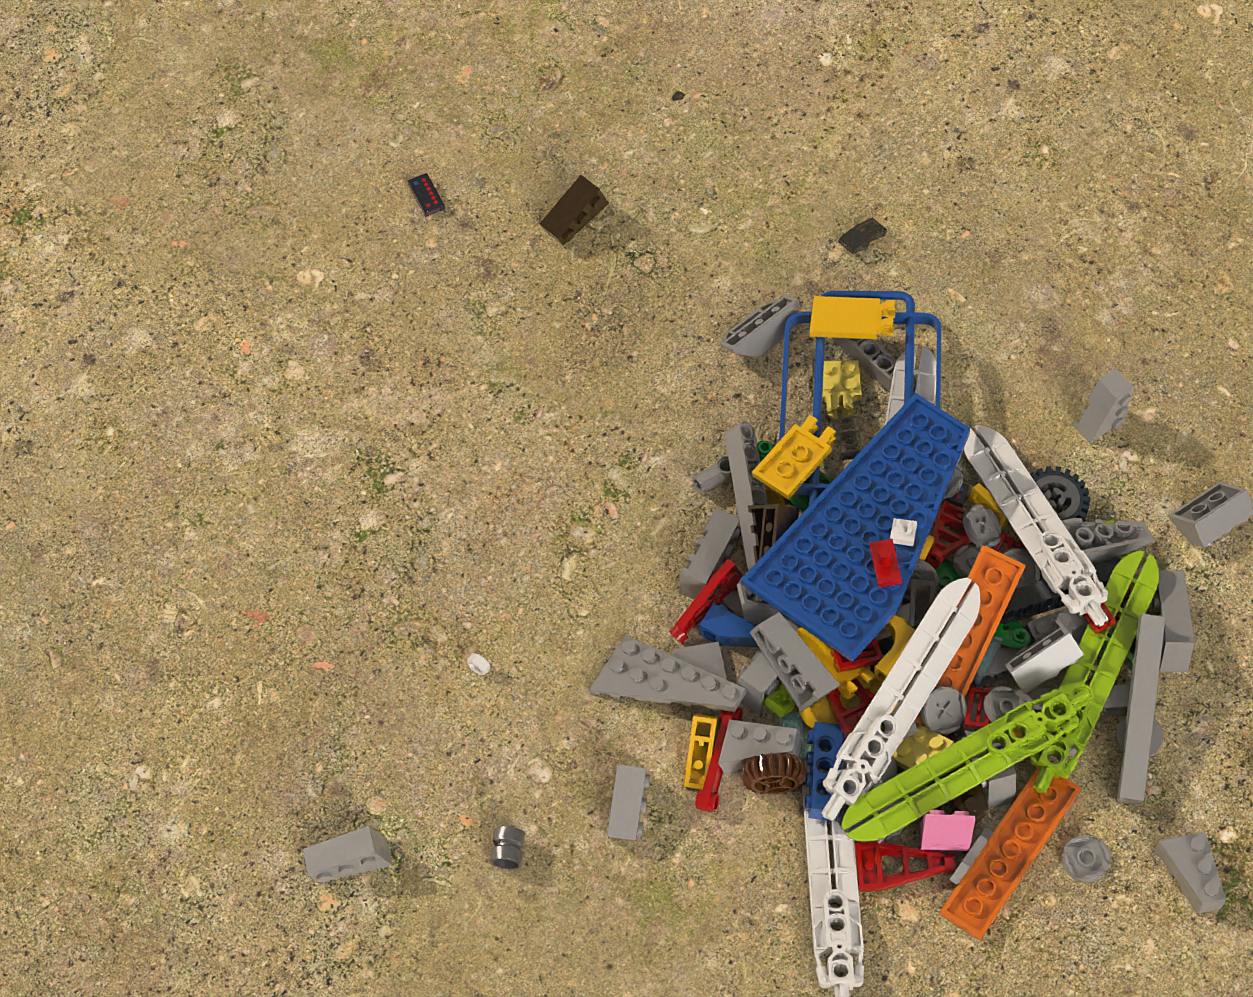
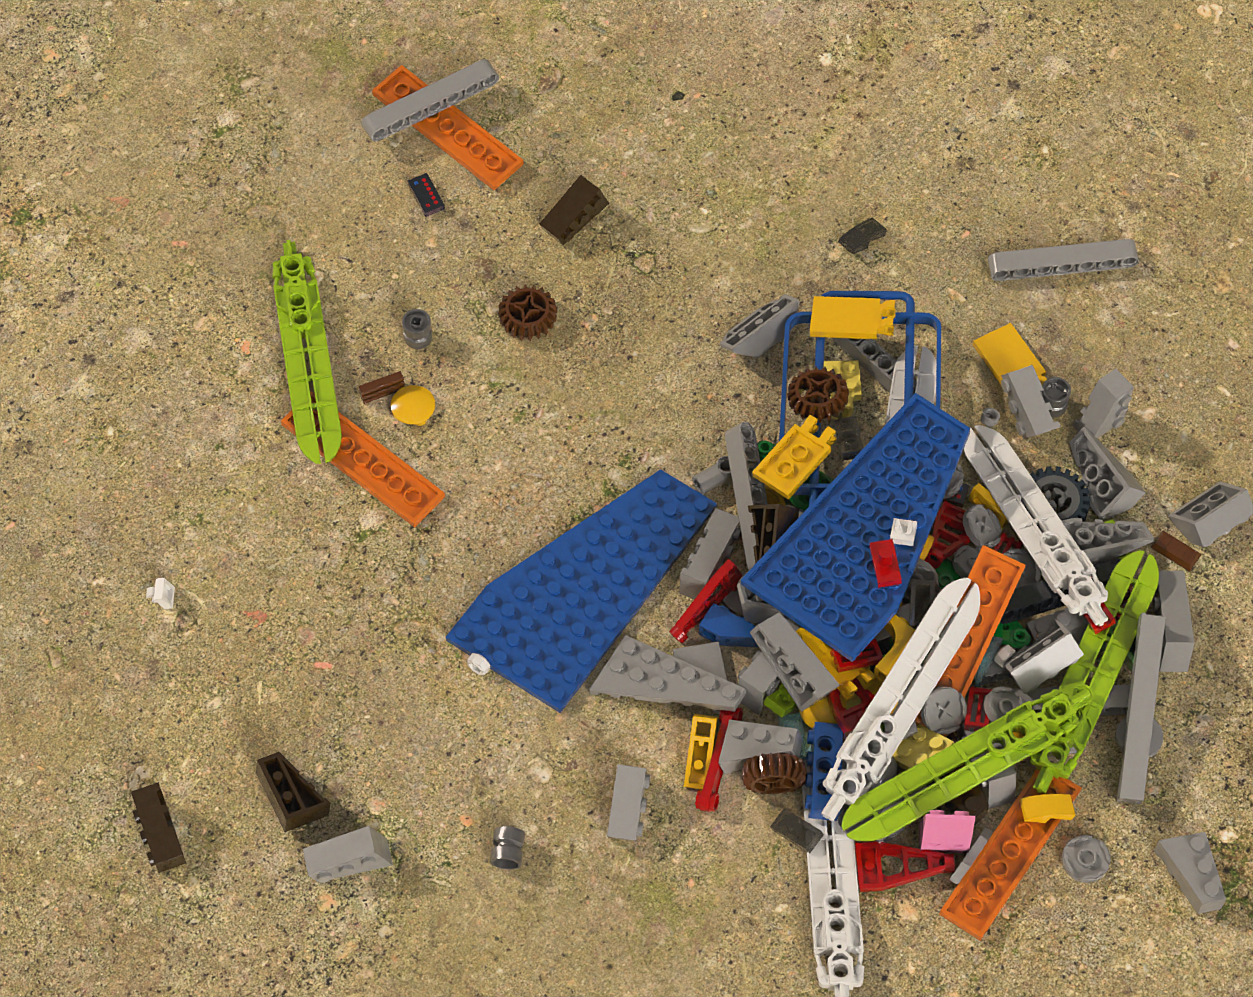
none -> dark brown wedge [131,782,186,873]
none -> white tile [146,578,175,609]
none -> dark brown wedge [256,752,331,832]
none -> lime piece [272,240,342,464]
none -> orange plate [281,391,445,528]
none -> reddish brown tile [359,371,405,404]
none -> light grey beam [361,59,499,142]
none -> orange plate [372,65,524,190]
none -> yellow dish [391,385,435,426]
none -> flat silver wheel [402,309,432,349]
none -> blue wing [446,469,717,713]
none -> reddish brown gear [498,284,557,341]
none -> clear smoke tile [770,808,824,854]
none -> reddish brown gear [787,366,849,423]
none -> yellow tile [973,323,1047,386]
none -> light grey hinge [981,408,1000,428]
none -> light grey beam [987,239,1139,281]
none -> white tile [994,645,1017,668]
none -> light grey wedge [1001,365,1061,439]
none -> yellow slope [1020,794,1075,823]
none -> flat silver wheel [1041,377,1071,417]
none -> light grey wedge [1069,427,1146,520]
none -> reddish brown tile [1150,530,1202,572]

